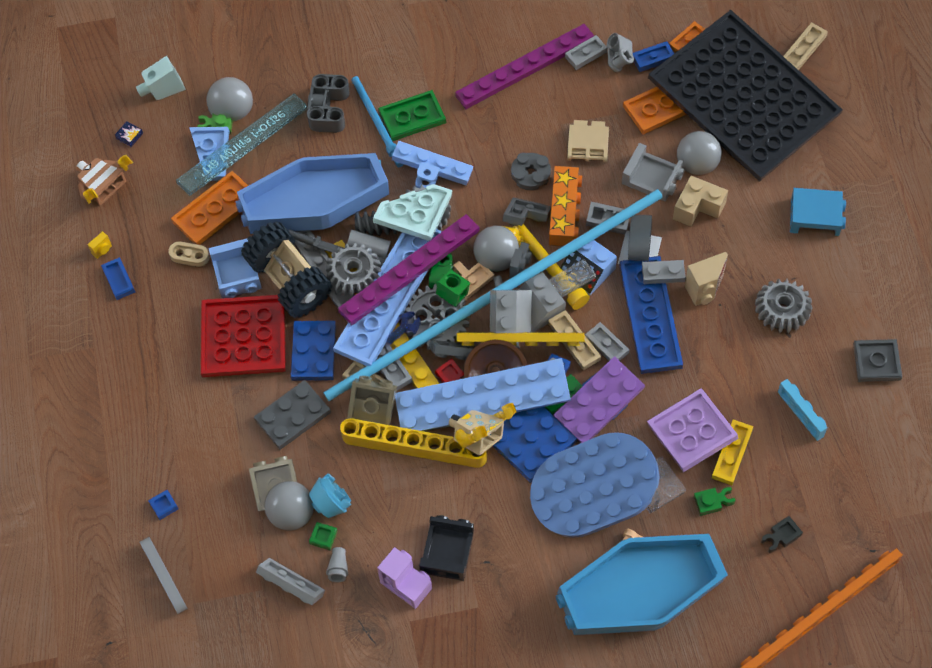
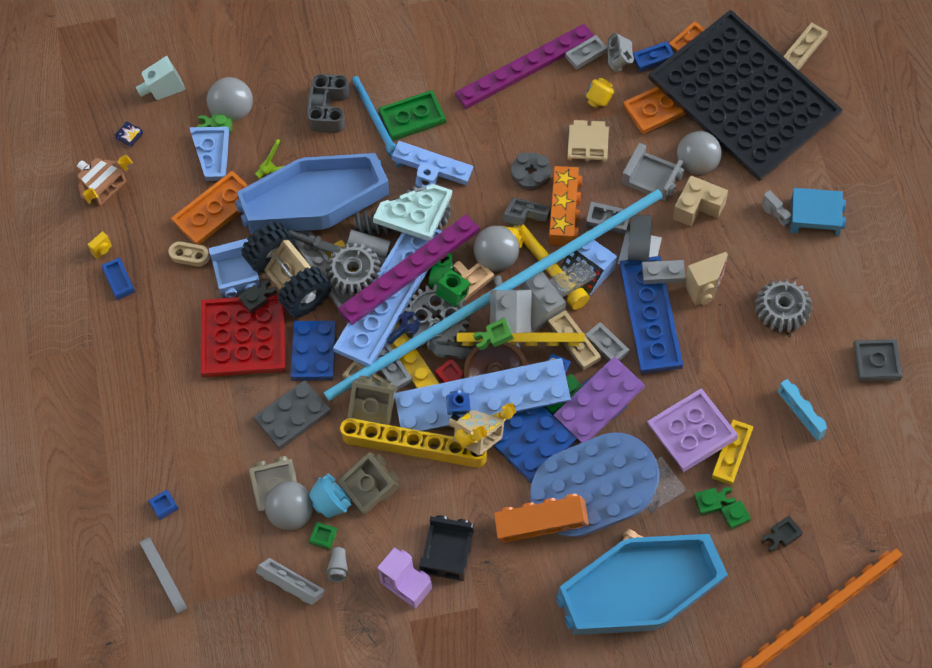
clear light blue tile [176,94,307,196] -> none
dark grey plate [510,242,532,288] -> none
none -> pearl dark grey plate [238,279,277,314]
none -> lime plant [255,139,284,179]
none -> dark tan plate [337,452,401,515]
none -> blue plate [446,390,471,415]
none -> bright green plate [473,318,514,350]
none -> orange brick [494,494,589,543]
none -> yellow head [585,77,614,108]
none -> green plate [720,500,751,530]
none -> light grey plate [761,190,792,227]

